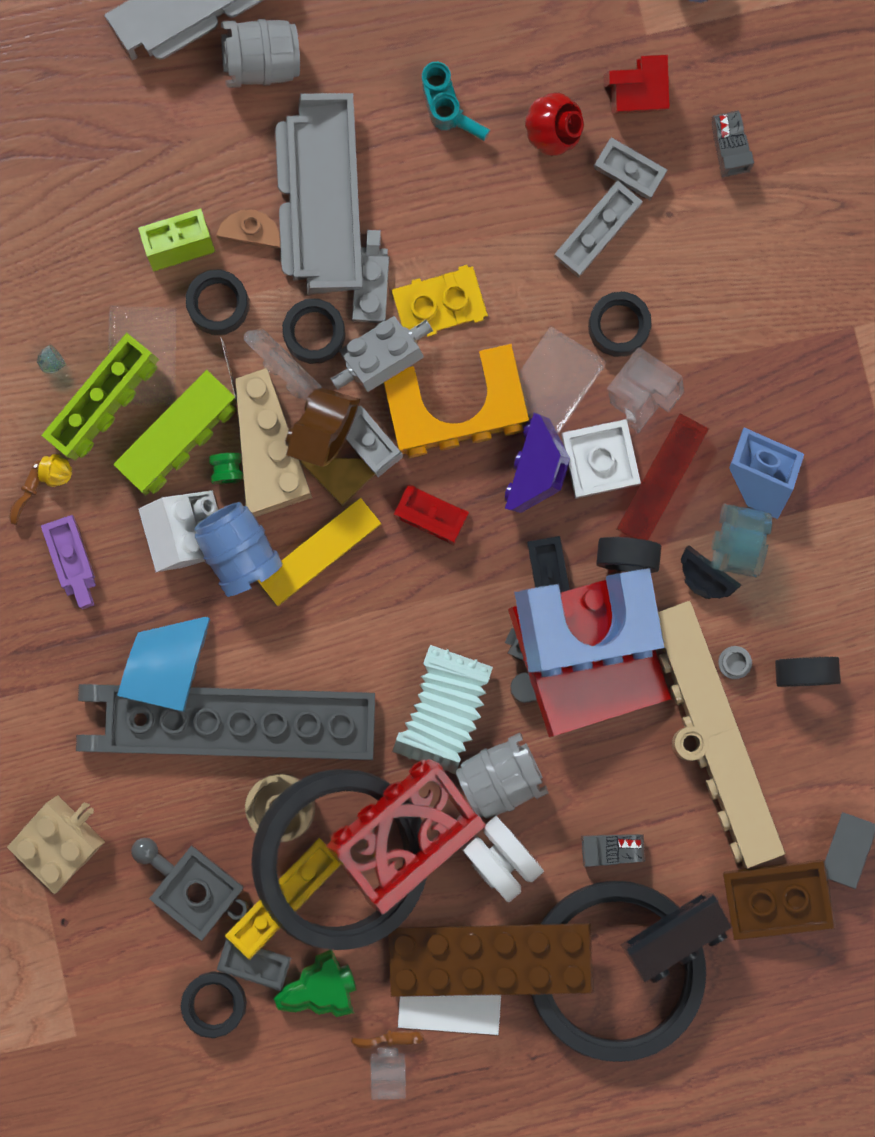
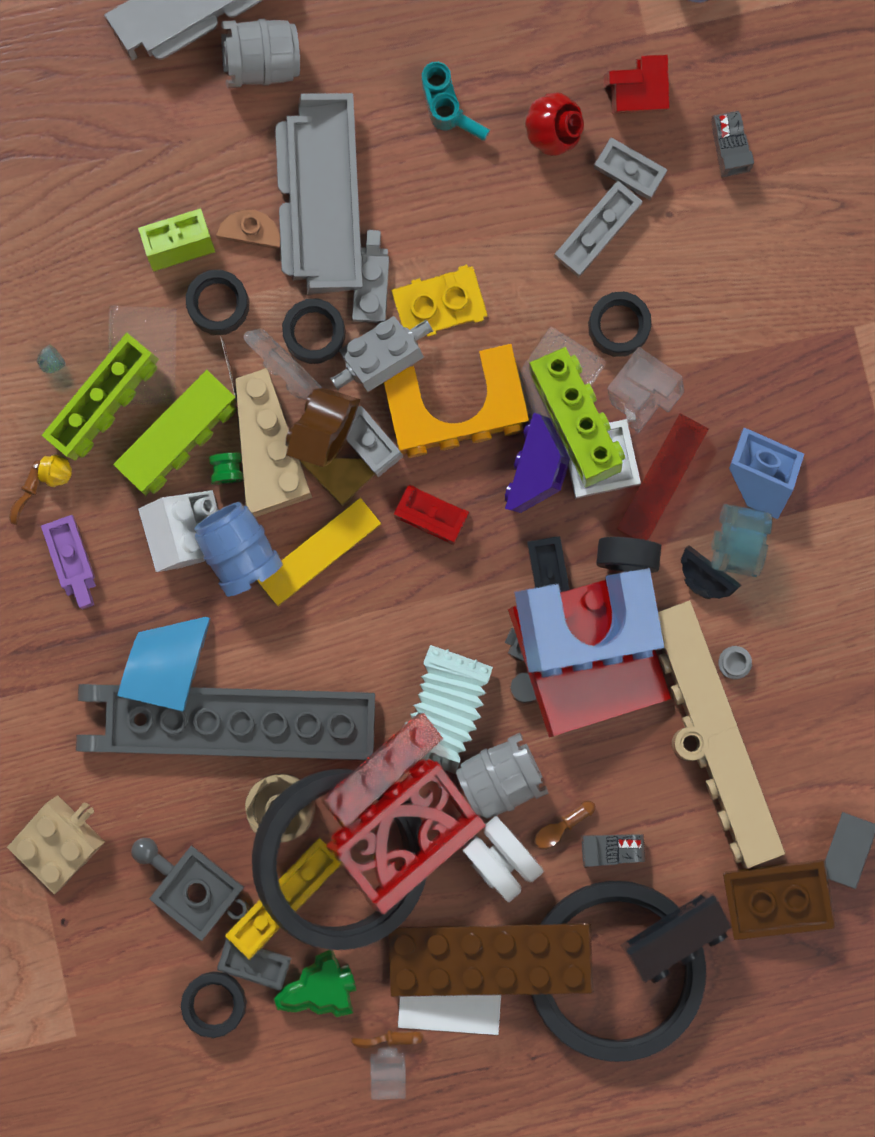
black tyre [775,657,841,687] -> none
none -> clear red plate [321,713,443,827]
none -> lime brick [529,347,625,488]
none -> dark orange piece [535,801,595,850]

